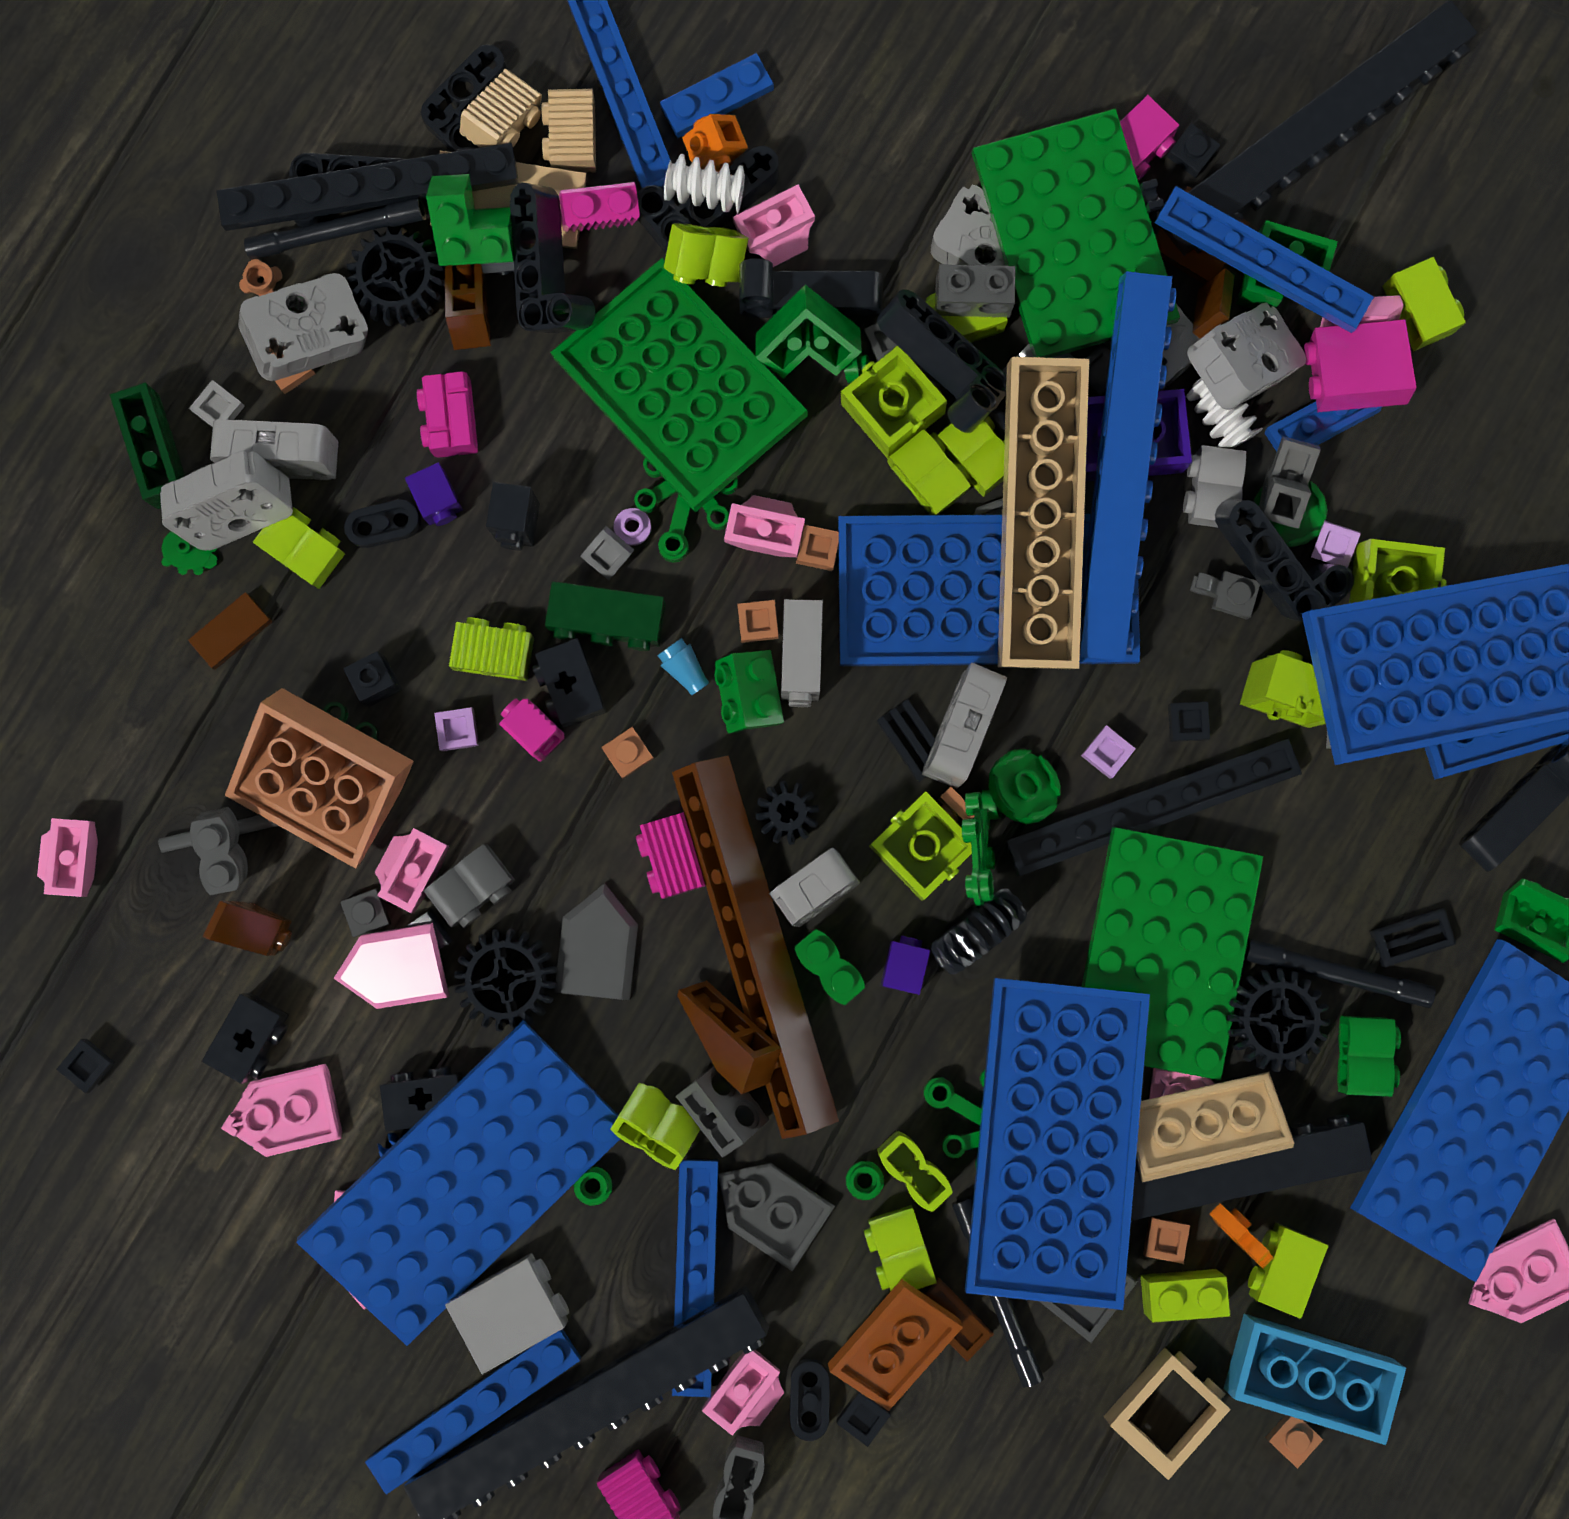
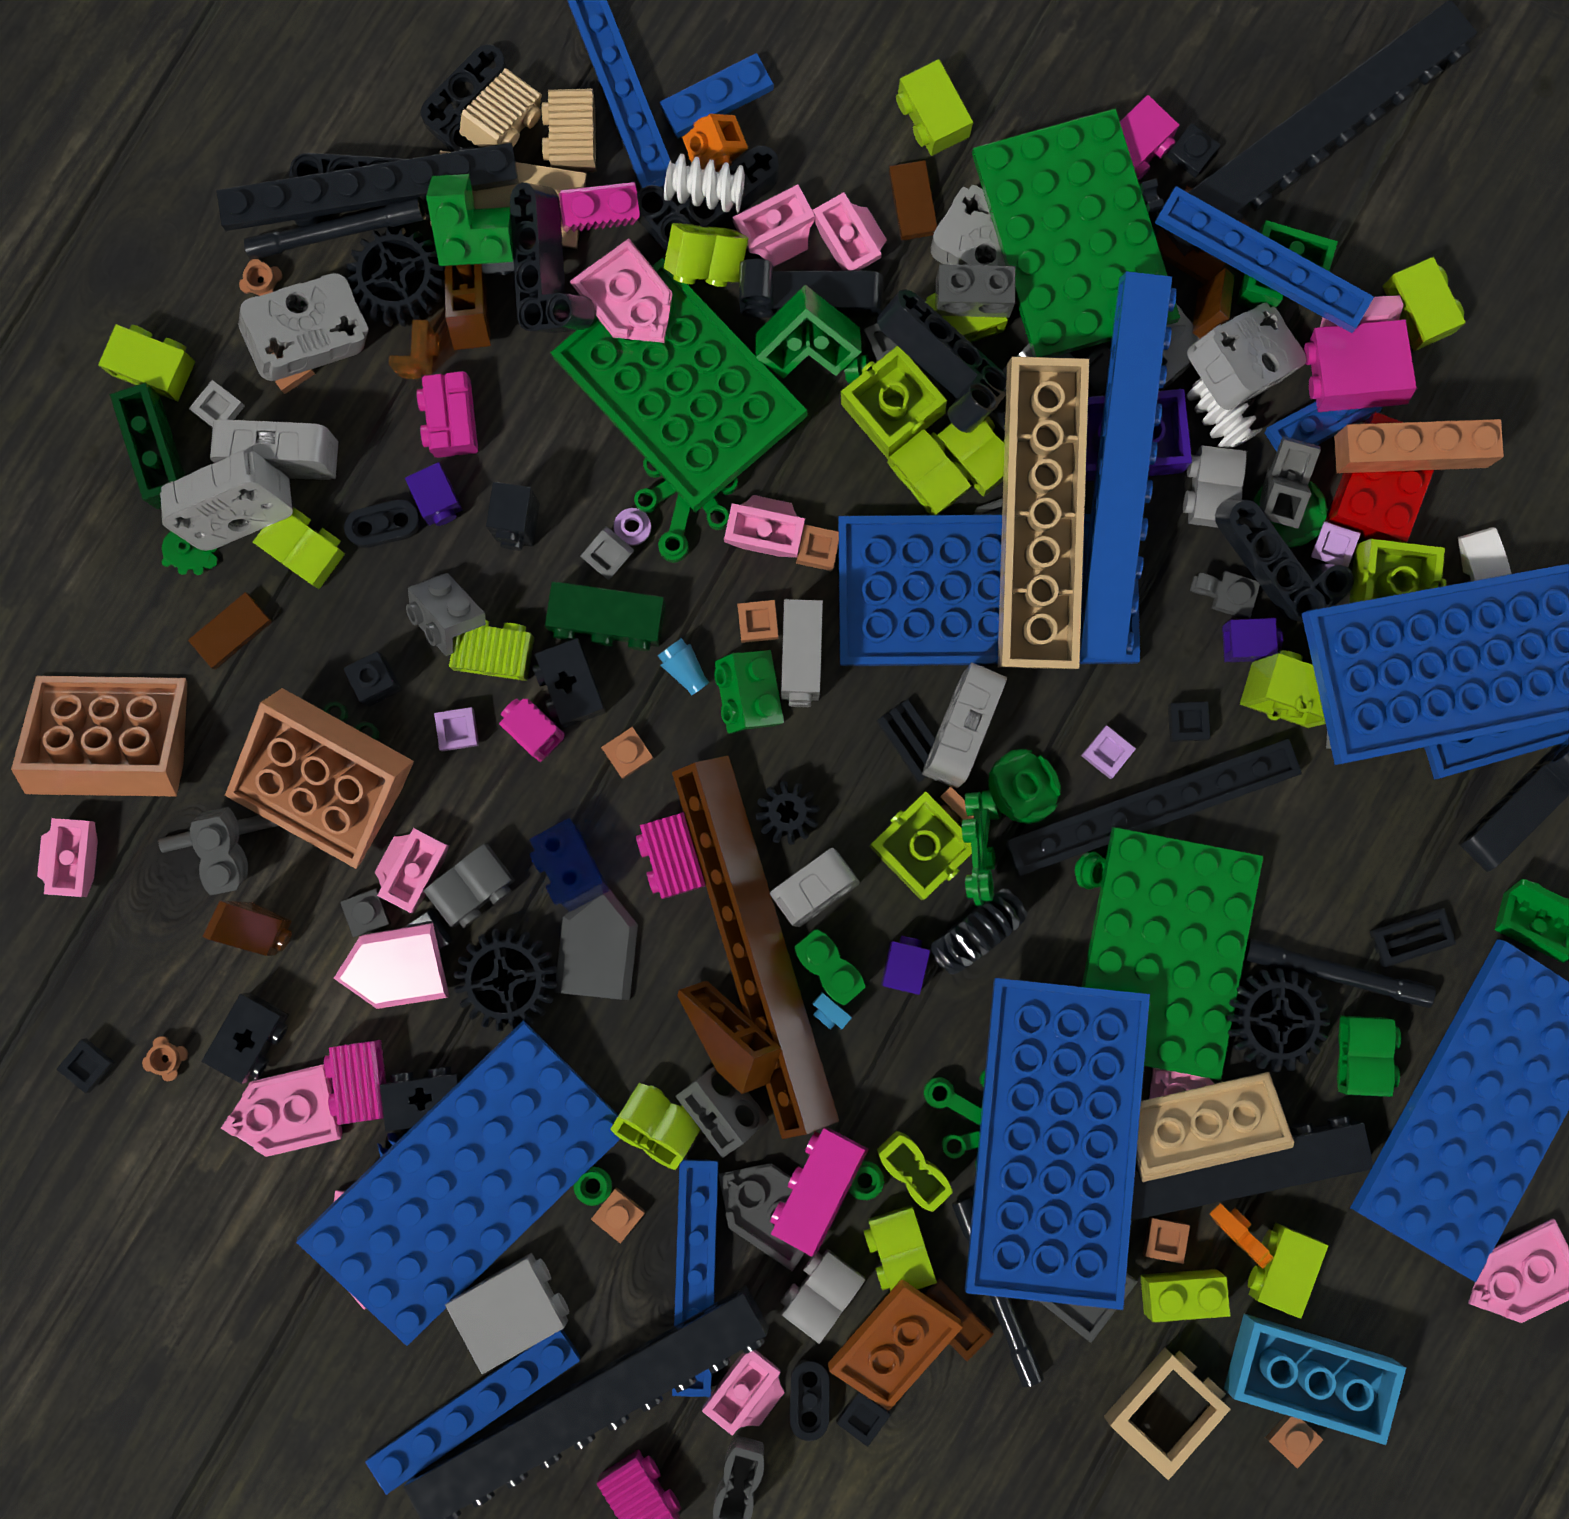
none -> nougat slope [11,676,188,797]
none -> lime brick [98,324,195,402]
none -> nougat plate [142,1036,188,1081]
none -> dark pink brick [324,1040,386,1125]
none -> clear orange bracket [389,320,439,379]
none -> dark grey bracket [406,573,486,656]
none -> clear blue brick [529,818,610,912]
none -> bright pink tile [570,238,673,343]
none -> nougat plate [591,1187,646,1244]
none -> dark pink brick [770,1128,869,1256]
none -> light grey brick [780,1248,865,1344]
none -> bright pink slope [812,192,887,271]
none -> dark azure plate [812,992,852,1030]
none -> reddish brown tile [889,160,937,241]
none -> lime brick [896,59,973,156]
none -> green plate [1075,851,1106,889]
none -> dark purple brick [1222,618,1283,663]
none -> red brick [1325,412,1434,543]
none -> nougat brick [1334,419,1504,473]
none -> white slope [1458,527,1511,581]

